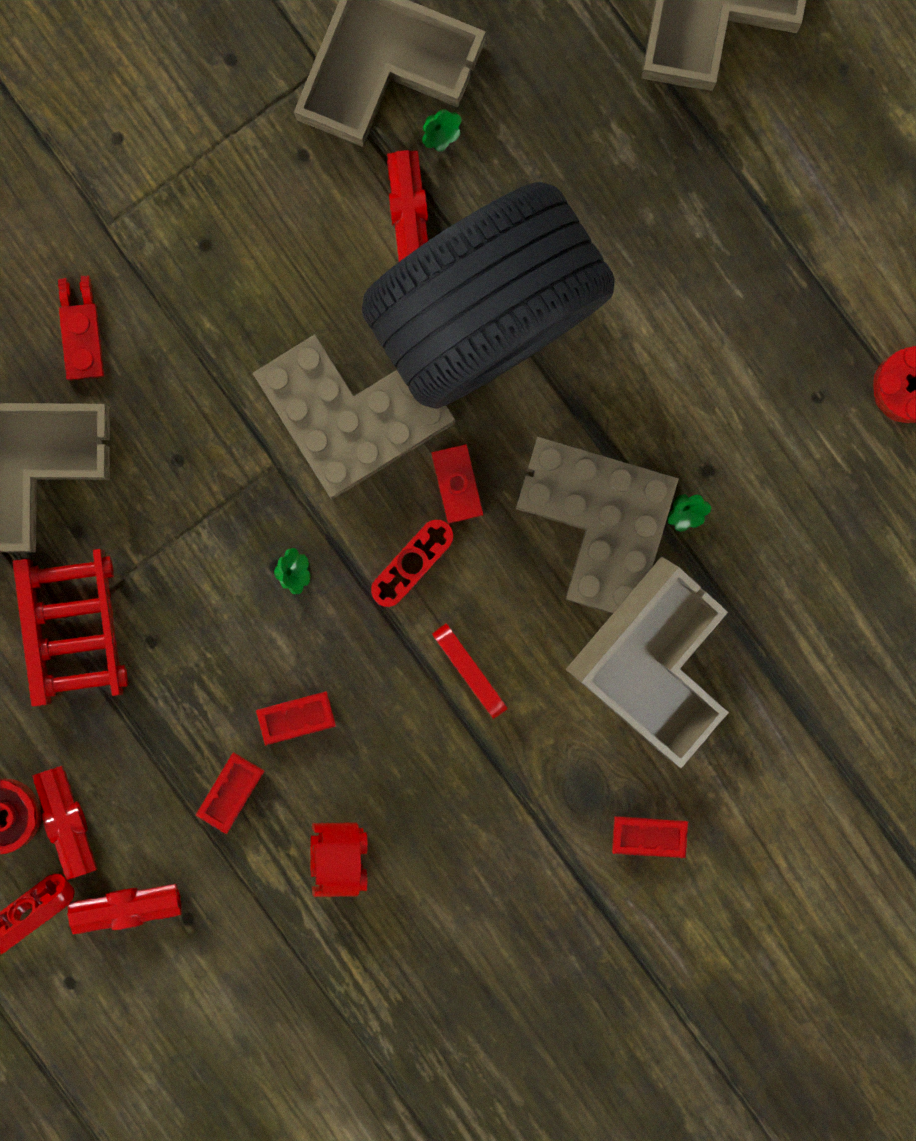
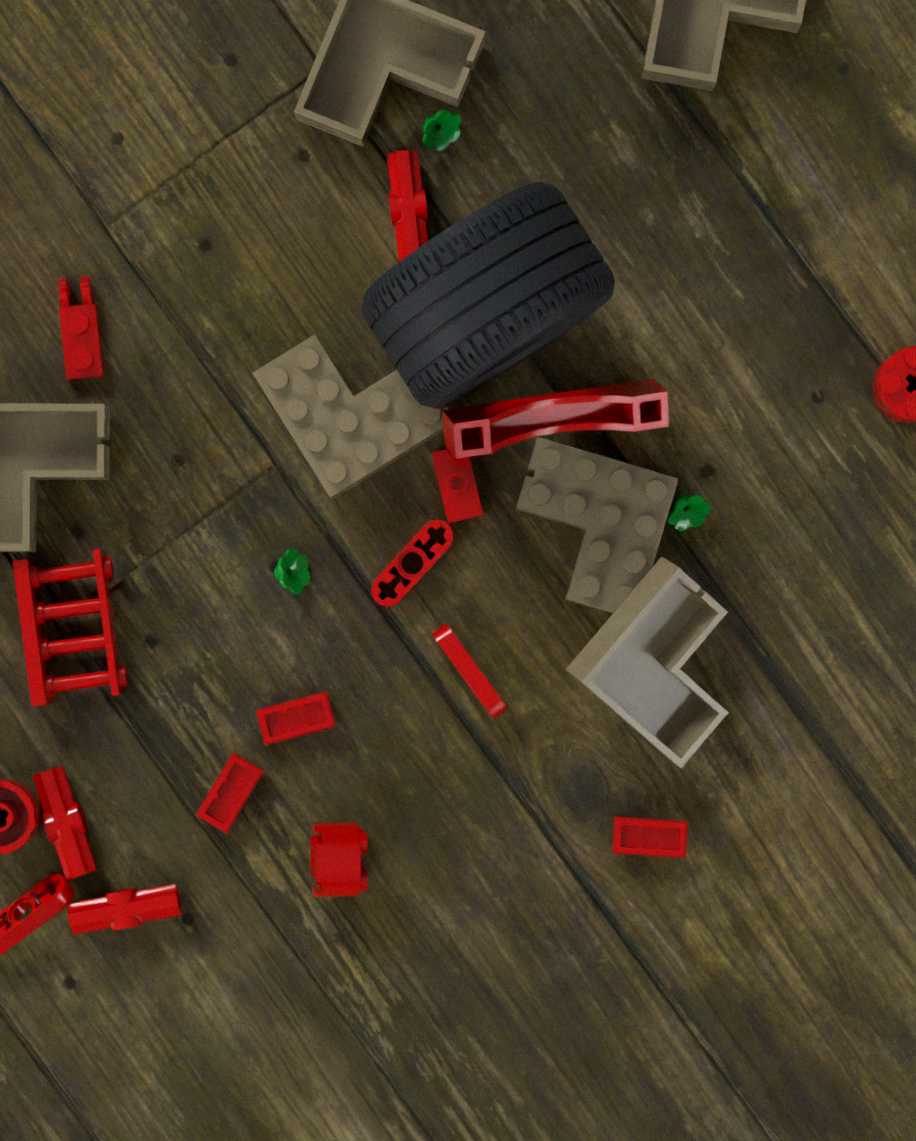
none -> red arch [442,379,669,459]

